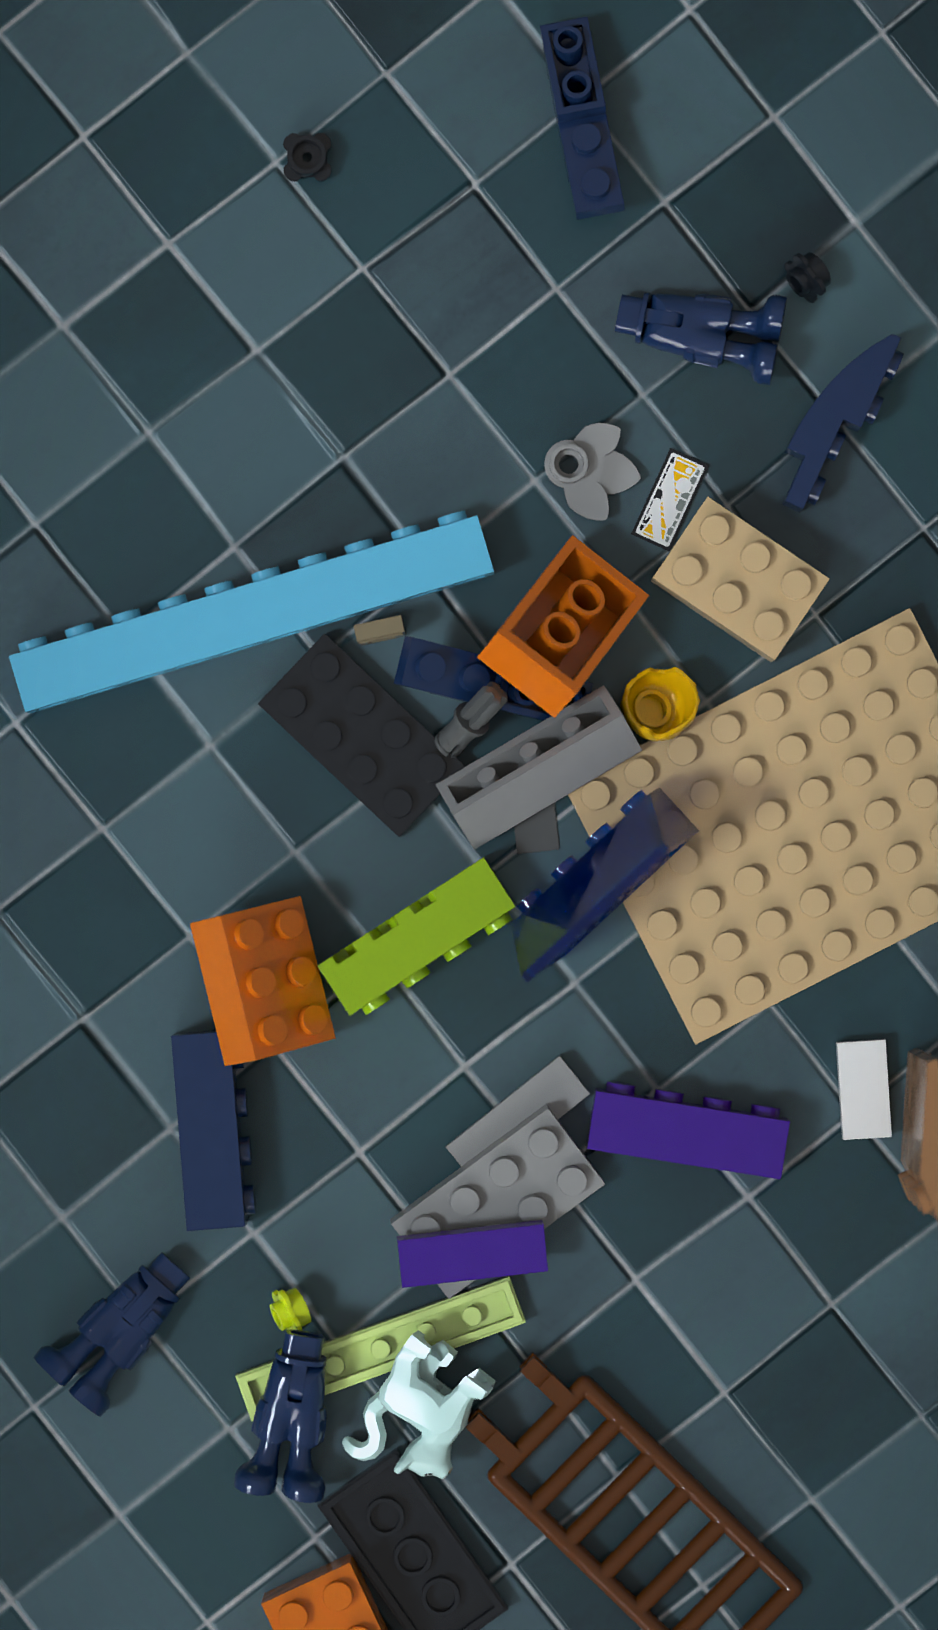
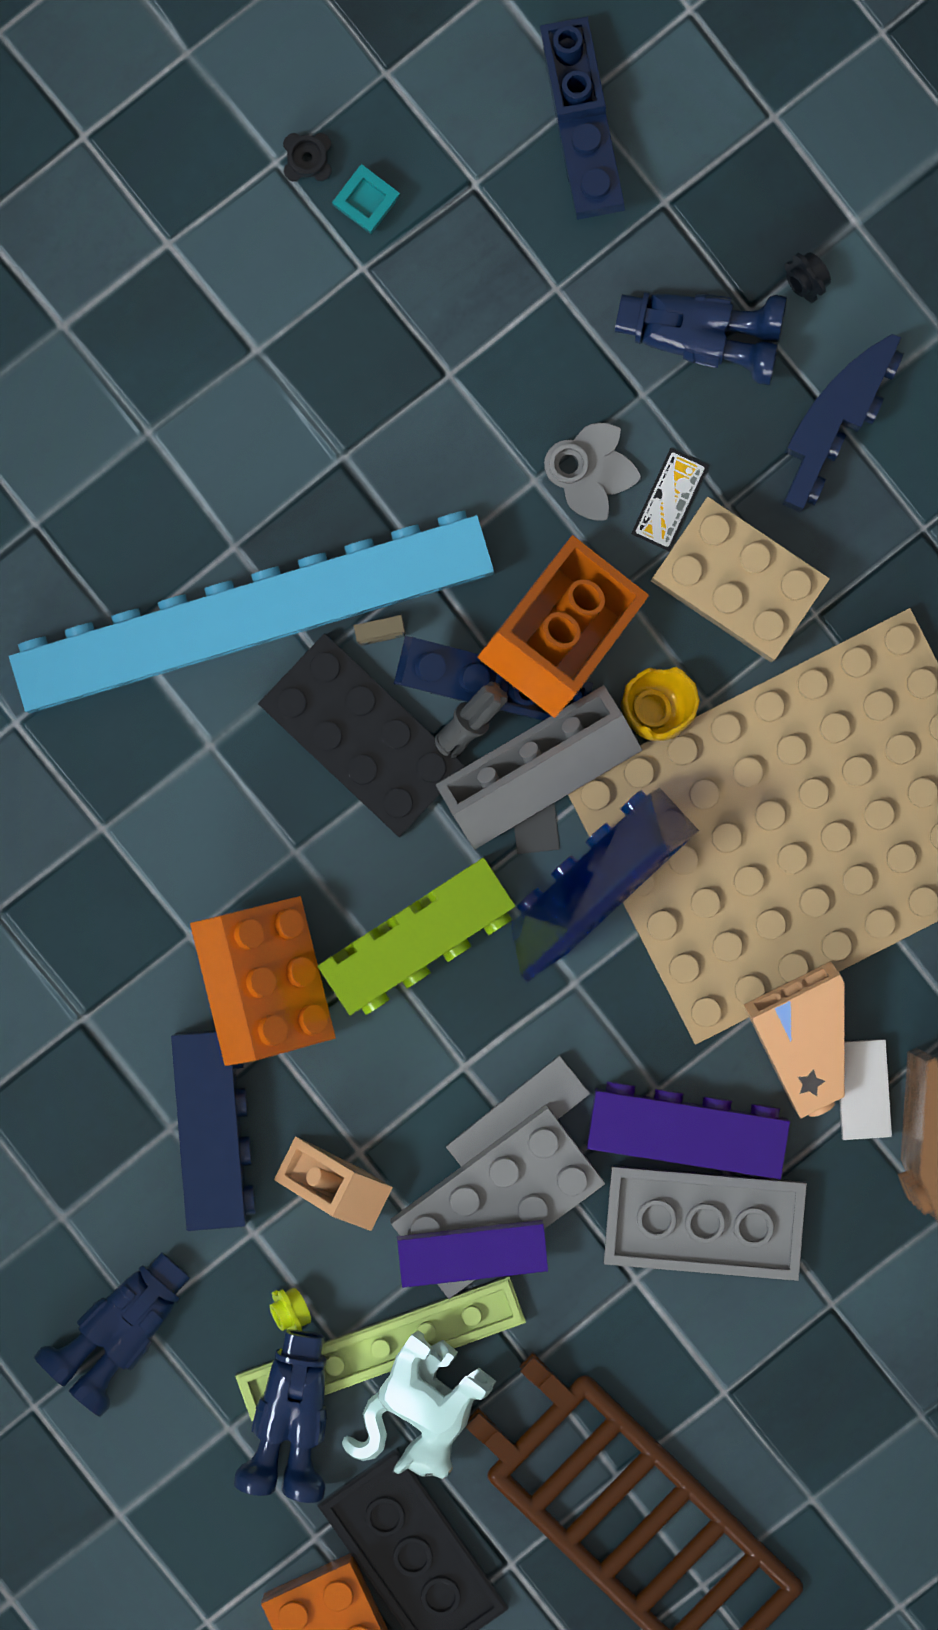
none -> light nougat slope [274,1136,393,1231]
none -> teal plate [332,164,400,234]
none -> light grey plate [603,1166,807,1281]
none -> light nougat slope [744,962,844,1119]

